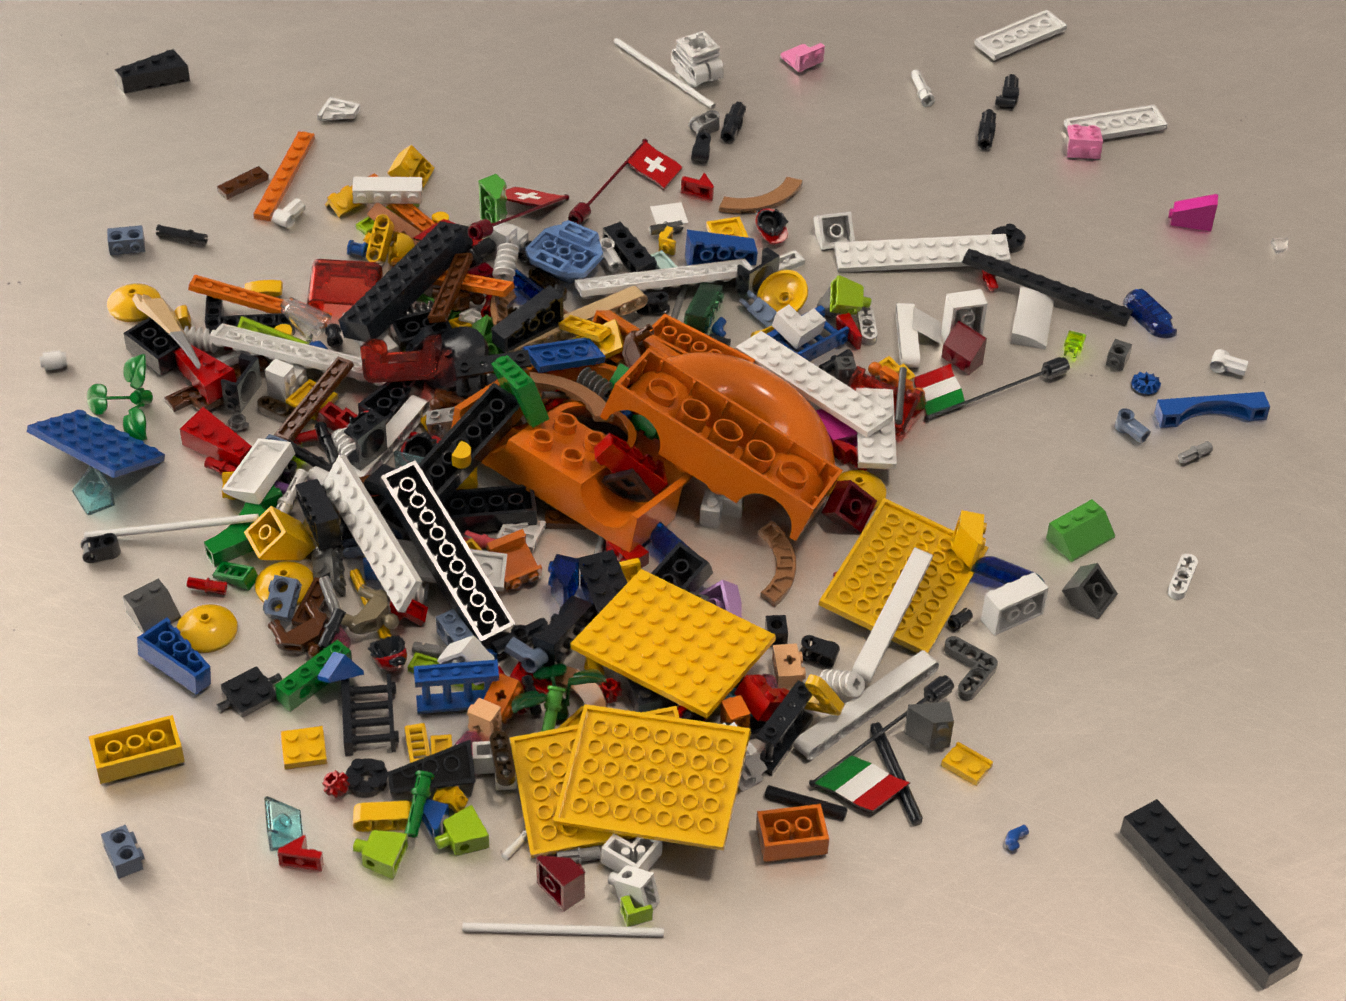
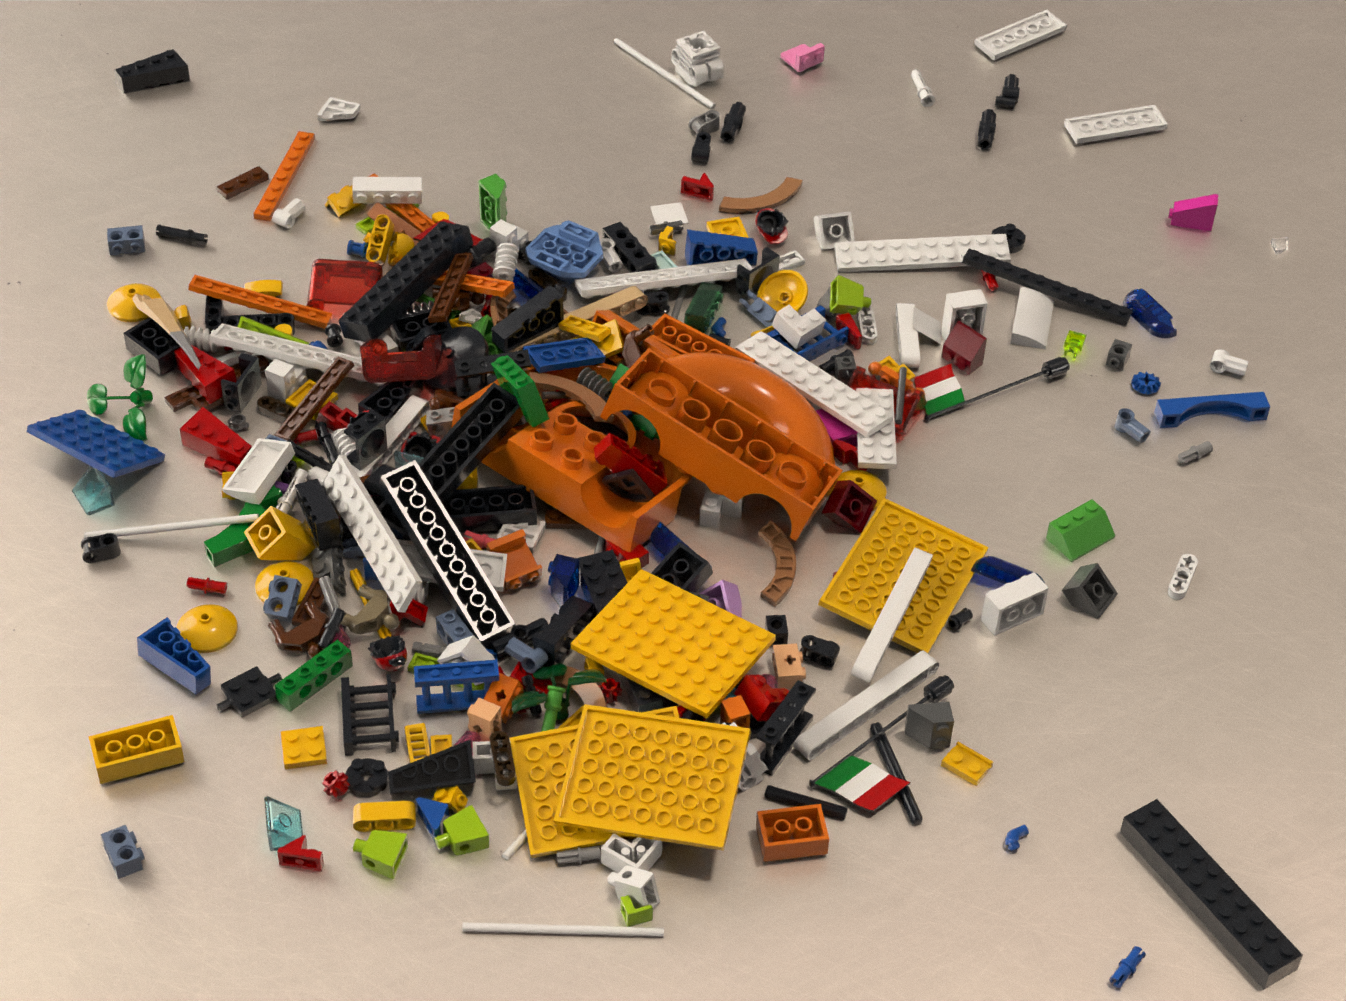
white brick [39,351,67,371] -> none
dark grey slope [123,578,181,633] -> none
green slope [212,561,258,590] -> none
clear cone [280,297,332,344] -> none
blue slope [318,652,364,683] -> none
yellow slope [387,145,435,189] -> none
green pin [404,771,435,838] -> none
yellow brick [452,441,471,469] -> none
flag [468,187,569,240] -> none
dark red slope [536,855,586,912] -> none
flag [568,139,682,225] -> none
yellow beam [804,674,845,715] -> none
white piece [820,669,865,697] -> none
dark grey beam [944,636,998,701] -> none
yellow slope [951,510,987,569] -> none
bright pink bracket [1067,124,1103,159] -> none
none -> blue pin [1109,946,1146,988]

